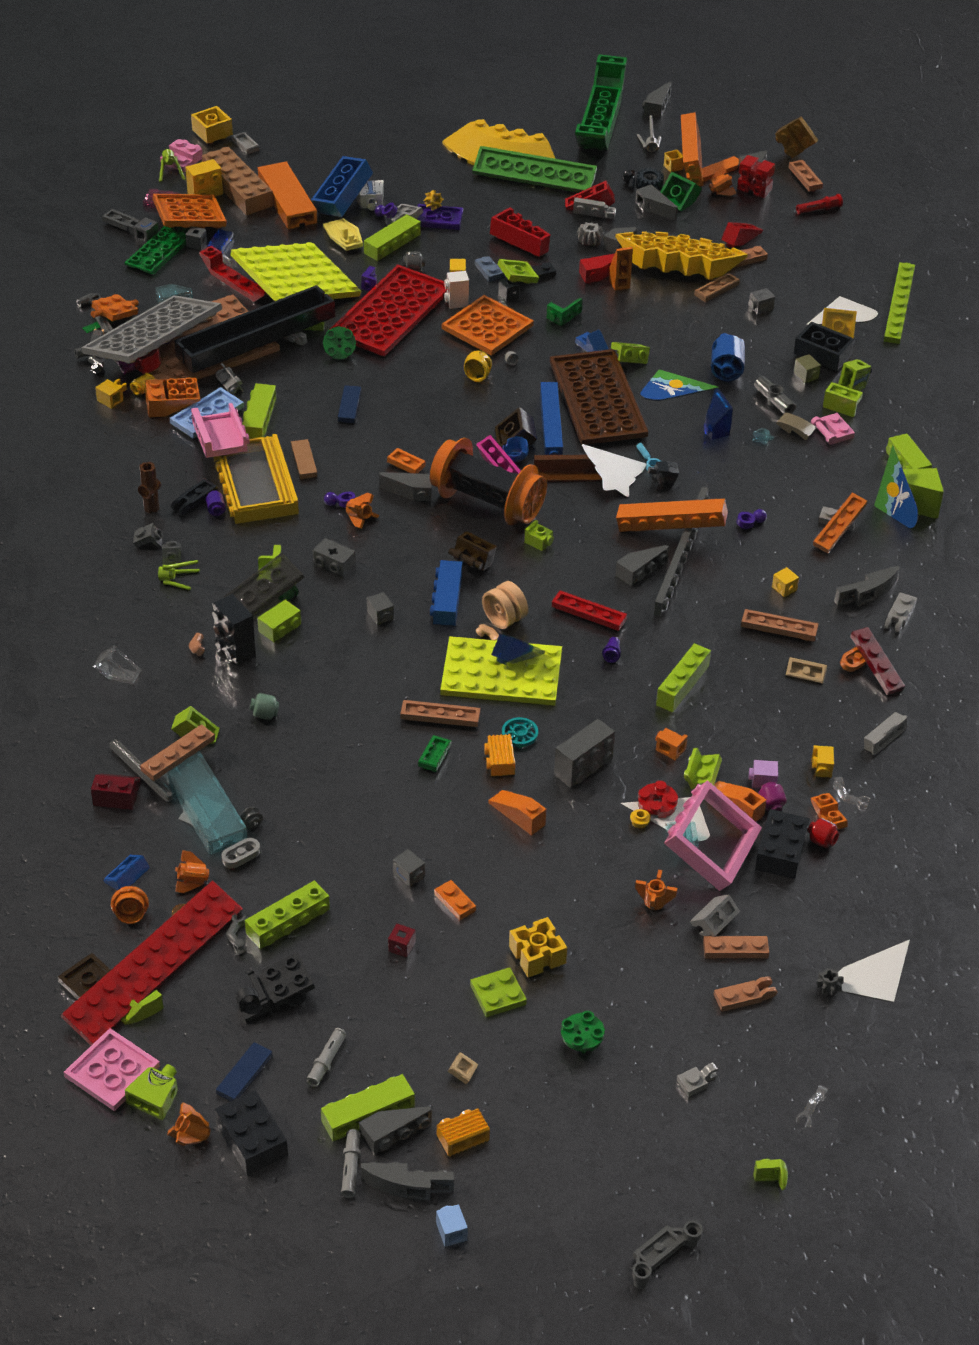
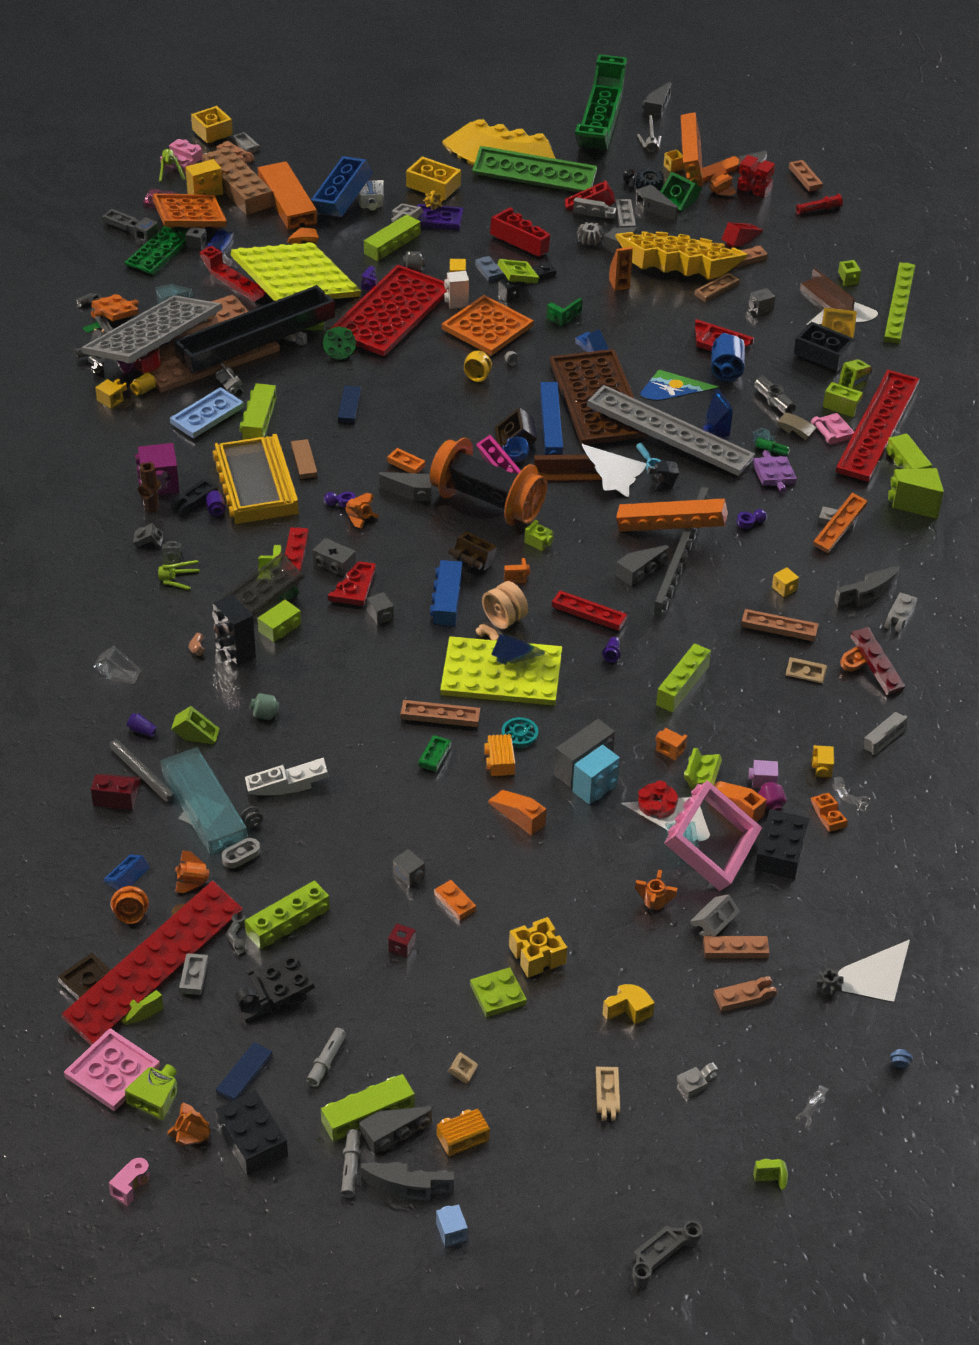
nougat plate [140,724,215,781] -> none
orange slope [145,377,200,417] -> none
bright pink panel [191,403,250,458] -> none
light yellow piece [323,218,363,251] -> none
dark purple plate [374,202,398,218] -> none
green plate [561,1011,605,1054] -> none
red slope [579,253,615,283] -> none
lime bracket [611,342,650,364] -> none
yellow plate [630,809,651,828] -> none
pearl gold plate [775,116,818,158] -> none
olive brick [794,355,821,383] -> none
red head [807,818,840,848] -> none
sticker [874,445,918,528] -> none
none -> bright pink leg [109,1158,150,1206]
none -> dark purple cone [126,713,157,737]
none -> magenta brick [135,443,180,495]
none -> light grey plate [179,954,208,995]
none -> nougat hinge [216,141,255,165]
none -> white slope [245,758,329,795]
none -> red plate [280,527,309,583]
none -> orange slope [287,228,319,244]
none -> red wing [328,561,376,606]
none -> yellow brick [406,157,461,200]
none -> orange bracket [504,558,530,584]
none -> medium azure brick [572,745,620,805]
none -> light grey plate [587,385,755,476]
none -> tan hinge [595,1067,620,1121]
none -> yellow brick [602,984,655,1024]
none -> light grey plate [615,199,636,228]
none -> red wing [695,319,754,351]
none -> medium lavender plate [753,450,797,494]
none -> green axle [755,437,790,457]
none -> reddish brown panel [800,268,855,311]
none -> red plate [836,369,920,482]
none -> lime brick [838,260,861,286]
none -> medium blue plate [890,1049,913,1068]

